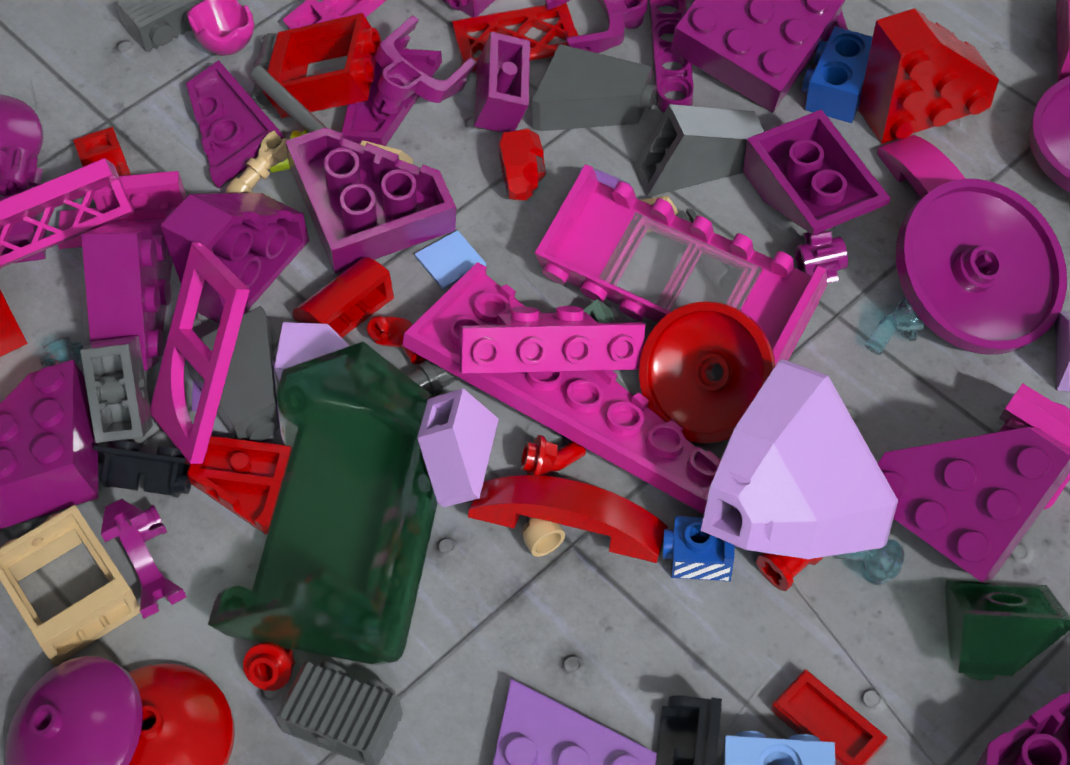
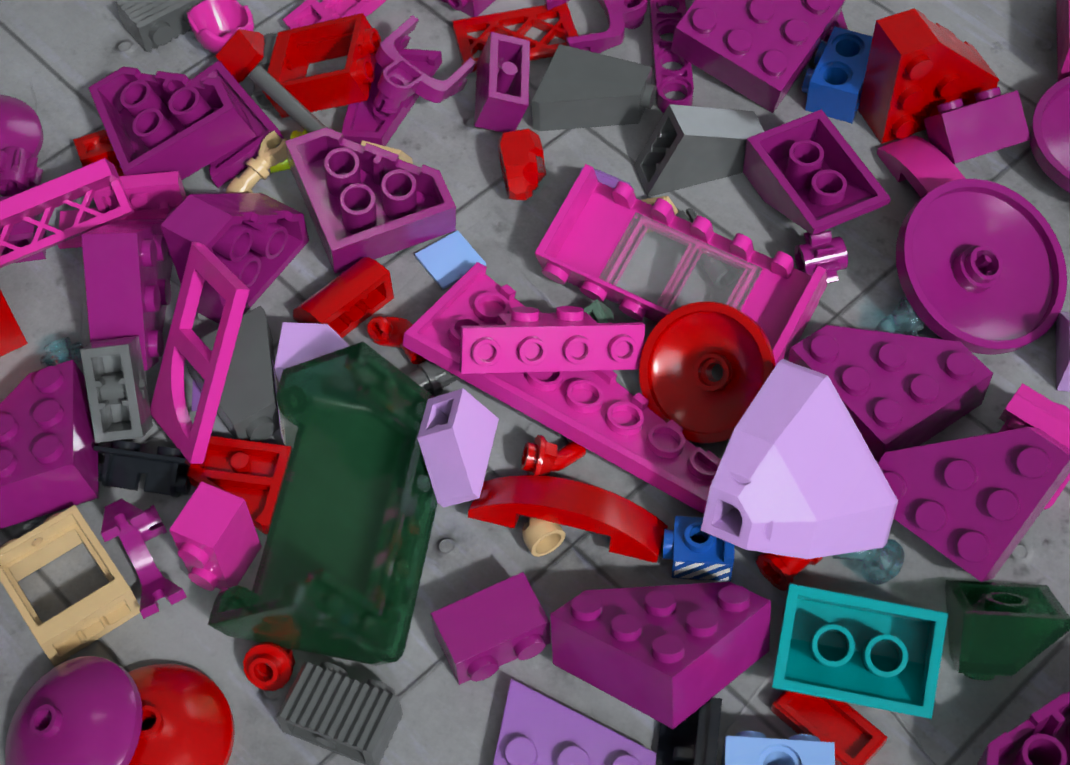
none -> magenta brick [88,66,256,180]
none -> dark pink brick [169,481,262,594]
none -> red slope [215,29,264,83]
none -> magenta brick [431,572,551,685]
none -> magenta brick [550,581,771,729]
none -> teal slope [772,584,948,719]
none -> magenta brick [788,325,993,463]
none -> magenta brick [923,87,1031,164]

